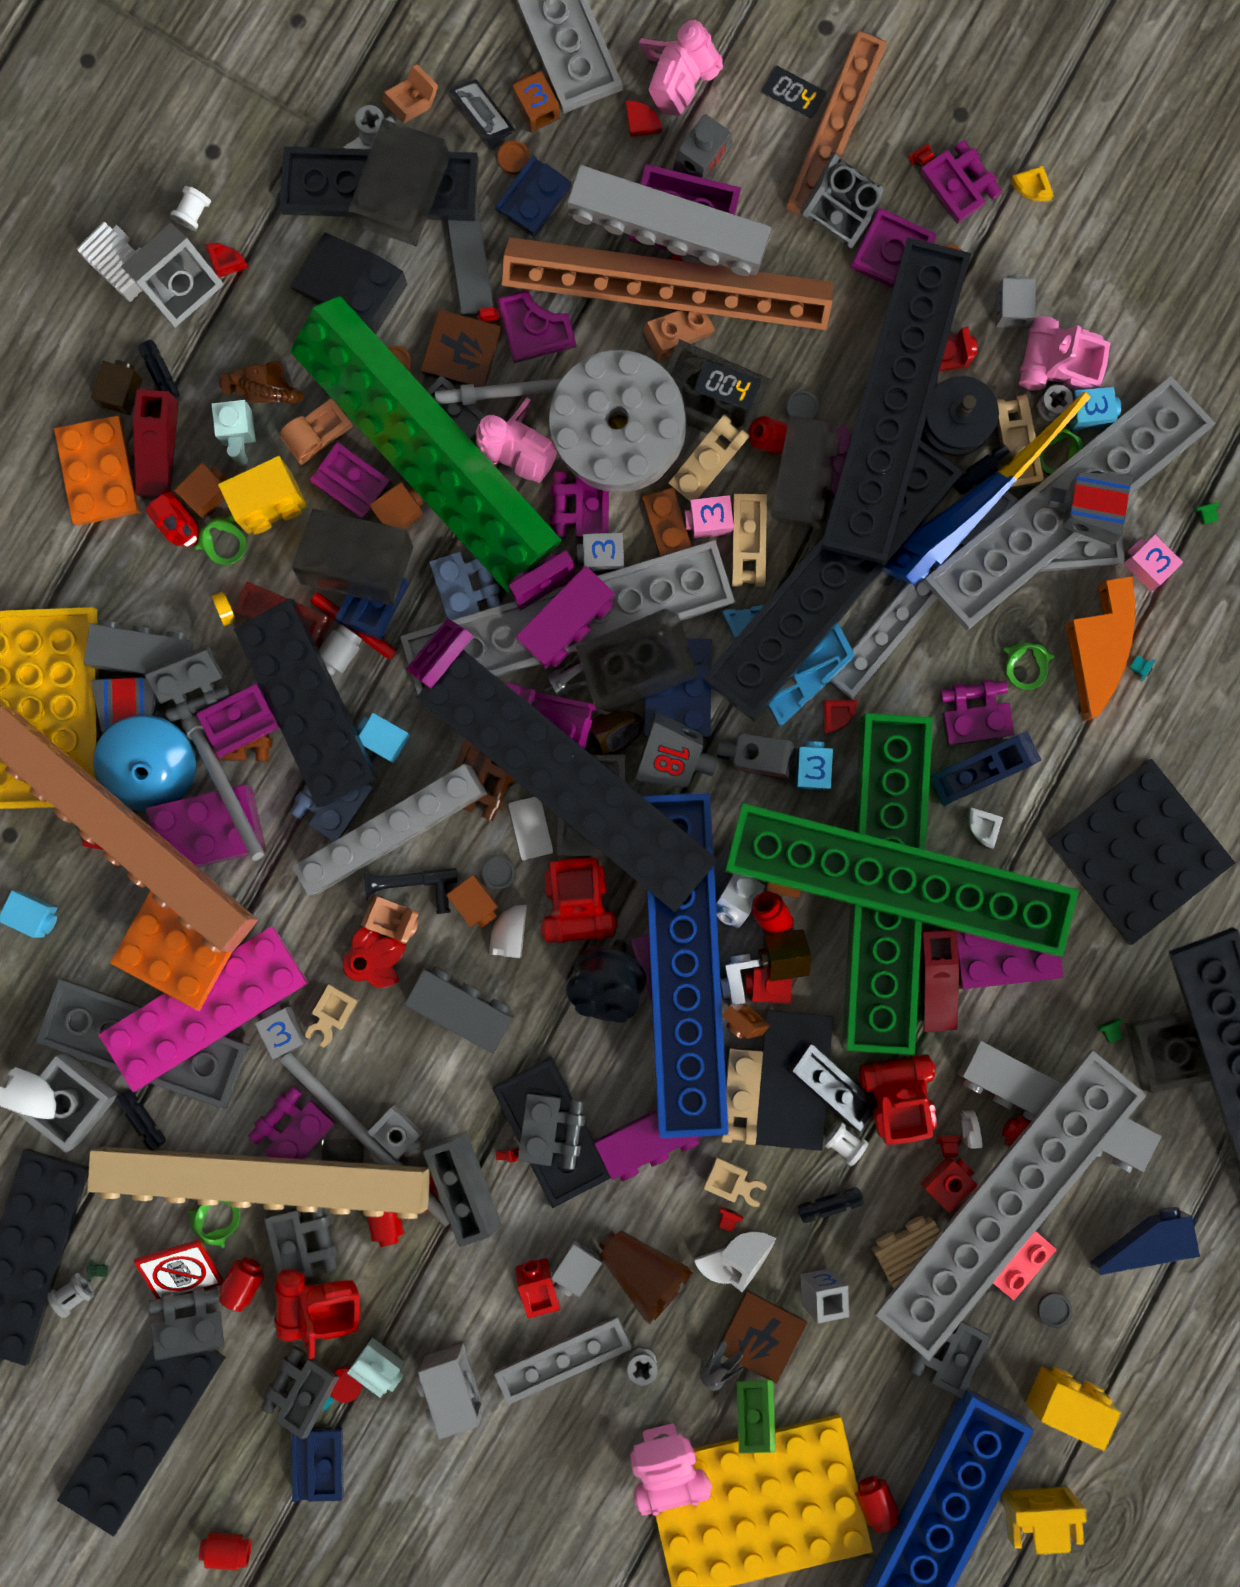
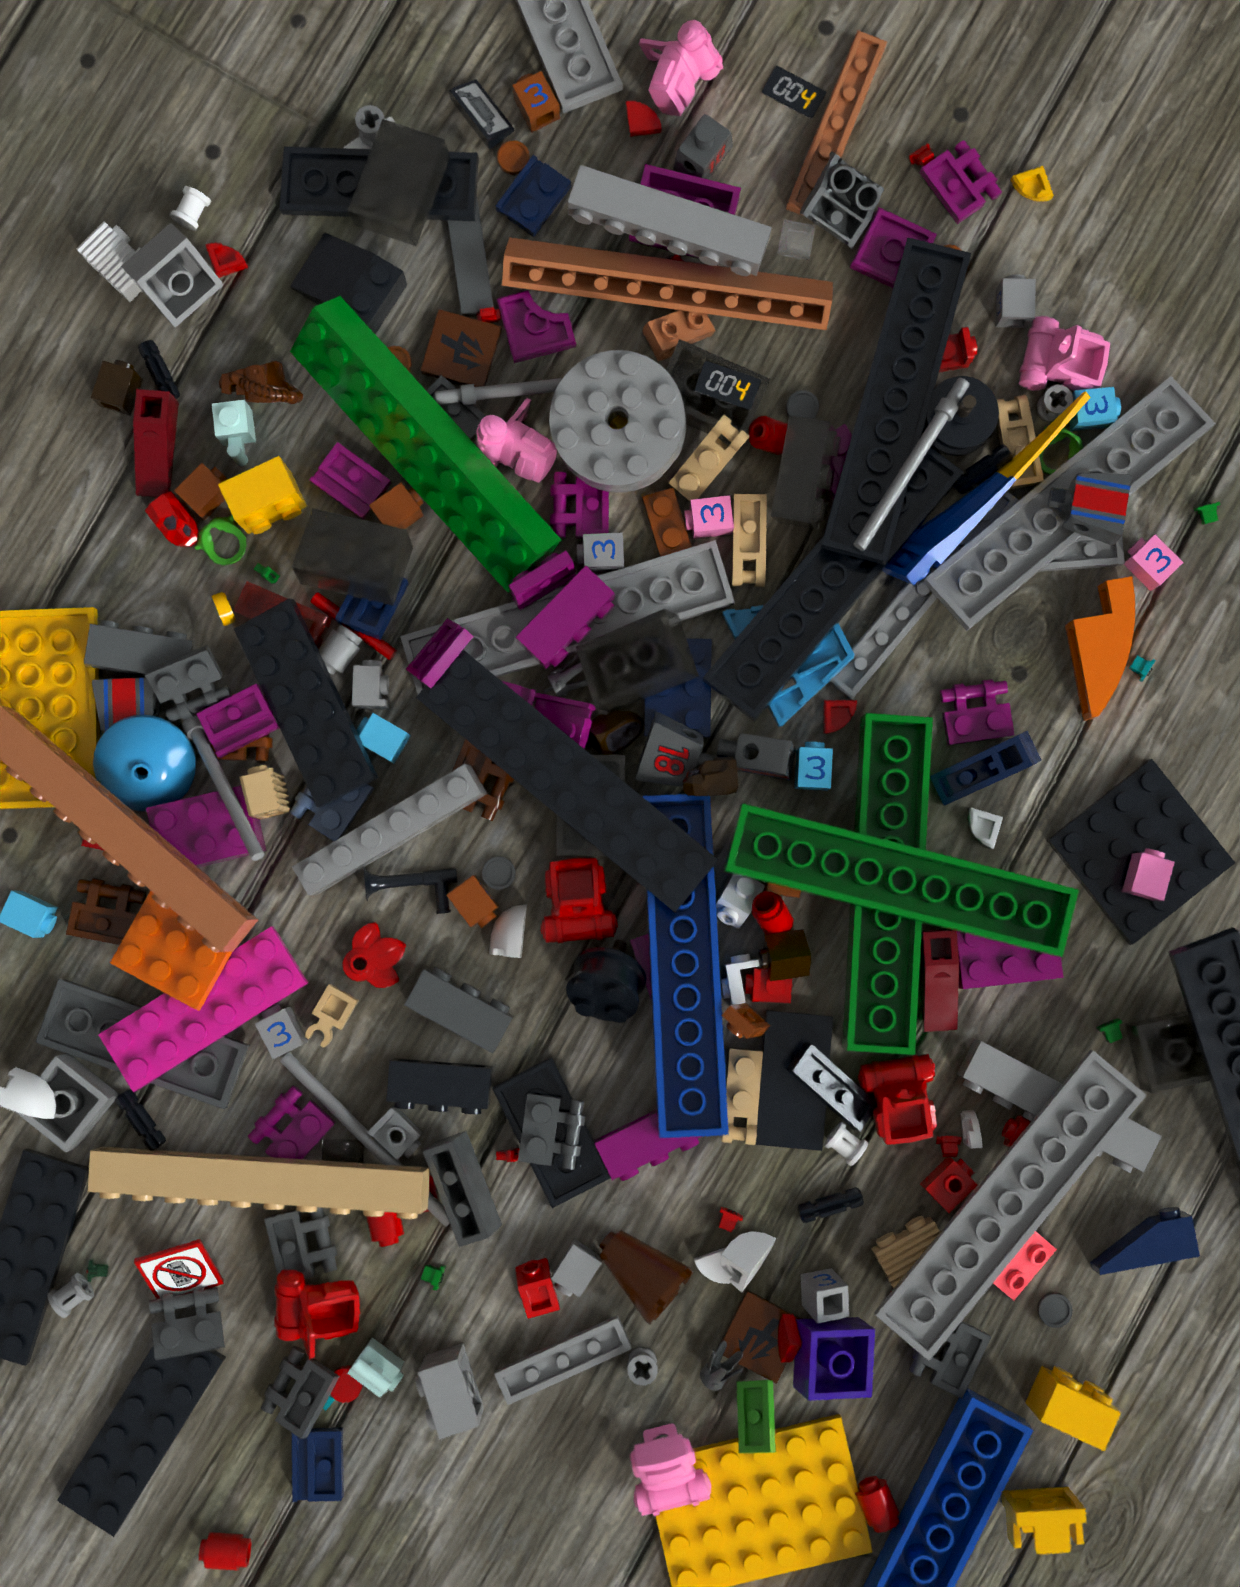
orange plate [54,415,140,526] -> none
bright green piece [188,1201,241,1249] -> none
red brick [219,1257,264,1312] -> none
nougat plate [280,398,353,465] -> none
nougat bracket [361,894,418,944] -> none
nougat bracket [382,64,438,124] -> none
sand blue plate [429,552,502,620] -> none
white sticker [509,797,553,860] -> none
tan plate [703,1156,767,1207] -> none
bright green piece [1004,642,1054,690] -> none
none -> reddish brown plate [66,878,146,945]
none -> tan brick [239,765,292,820]
none -> green piece [254,563,280,584]
none -> light grey brick [352,660,390,710]
none -> black brick [386,1058,493,1114]
none -> green piece [421,1265,446,1291]
none -> dark brown rock [682,757,738,796]
none -> clear tile [777,219,816,260]
none -> red tile [778,1314,802,1363]
none -> dark purple brick [793,1317,875,1401]
none -> light grey bar [853,378,970,551]
none -> bright pink brick [1122,848,1175,901]

